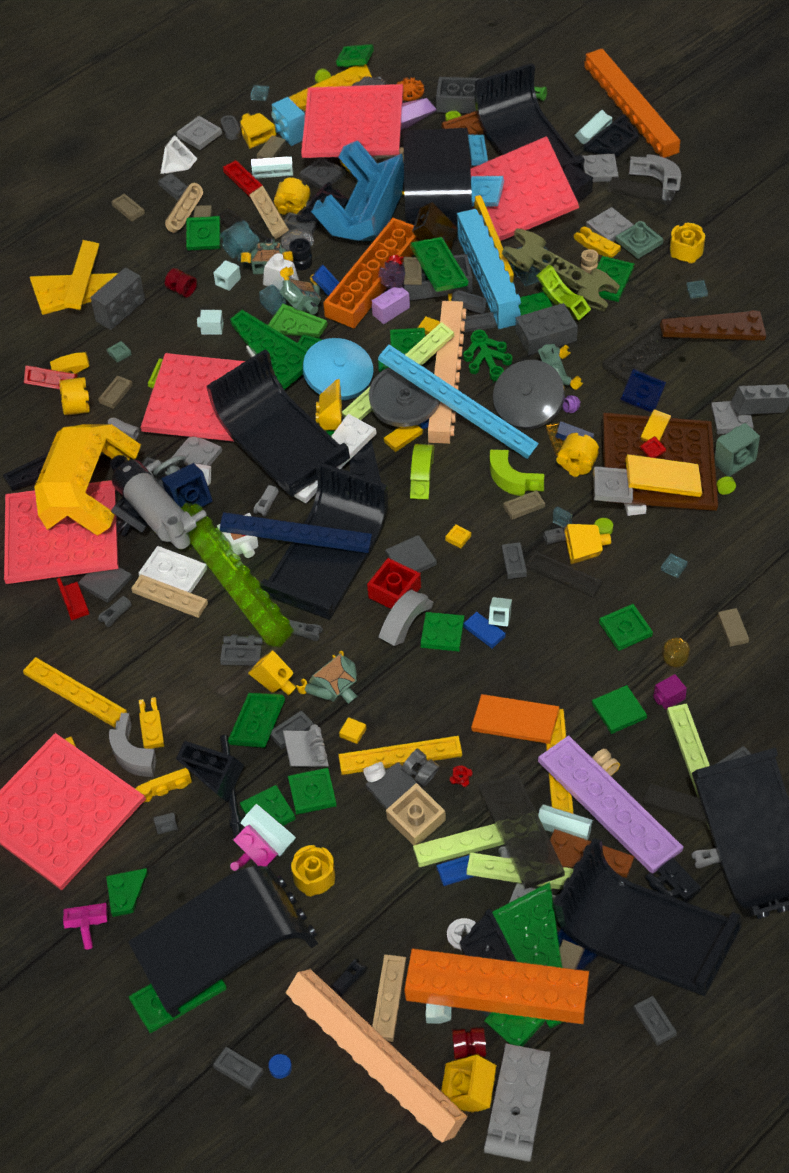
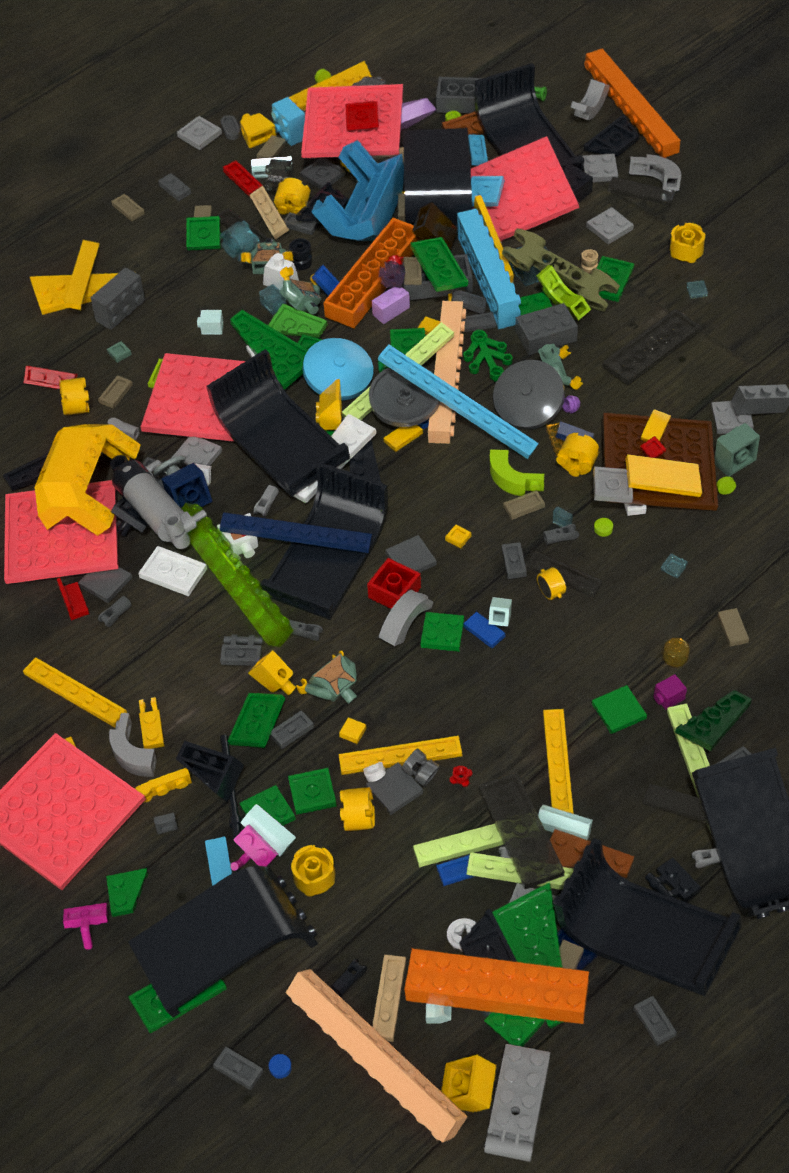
yellow slope [50,352,89,374] -> none
tan plate [131,574,208,618] -> none
white slope [161,136,197,174] -> none
tan plate [165,183,203,233] -> none
dark red wheel [165,268,197,297] -> none
light aqua brick [214,260,241,291] -> none
clear light blue tile [250,85,269,101] -> none
clear dish [281,229,314,251] -> none
light grey hinge [283,724,329,767] -> none
green plate [336,44,374,67] -> none
tan brick [386,783,446,845] -> none
orange wheel [396,78,424,101] -> none
lime arch [410,444,434,499] -> none
dark red wheel [452,1027,486,1059] -> none
orange tile [471,694,560,744] -> none
lavender plate [538,736,683,874] -> none
yellow torso [564,524,611,564] -> none
yellow hinge [574,226,621,258] -> none
light aqua piece [575,110,612,144] -> none
tan wheel [592,749,620,776] -> none
green plate [599,604,653,651] -> none
sand green plate [615,221,664,259] -> none
clear blue tile [620,369,666,412] -> none
reddish brown wing [660,310,766,341] -> none
none -> medium azure tile [205,837,232,886]
none -> clear smoke brick [265,159,294,192]
none -> yellow brick [340,787,375,831]
none -> red plate [345,101,379,130]
none -> dark tan tile [398,193,405,222]
none -> yellow piece [537,567,566,600]
none -> light grey arch [571,79,610,120]
none -> dark green wing [675,690,752,751]

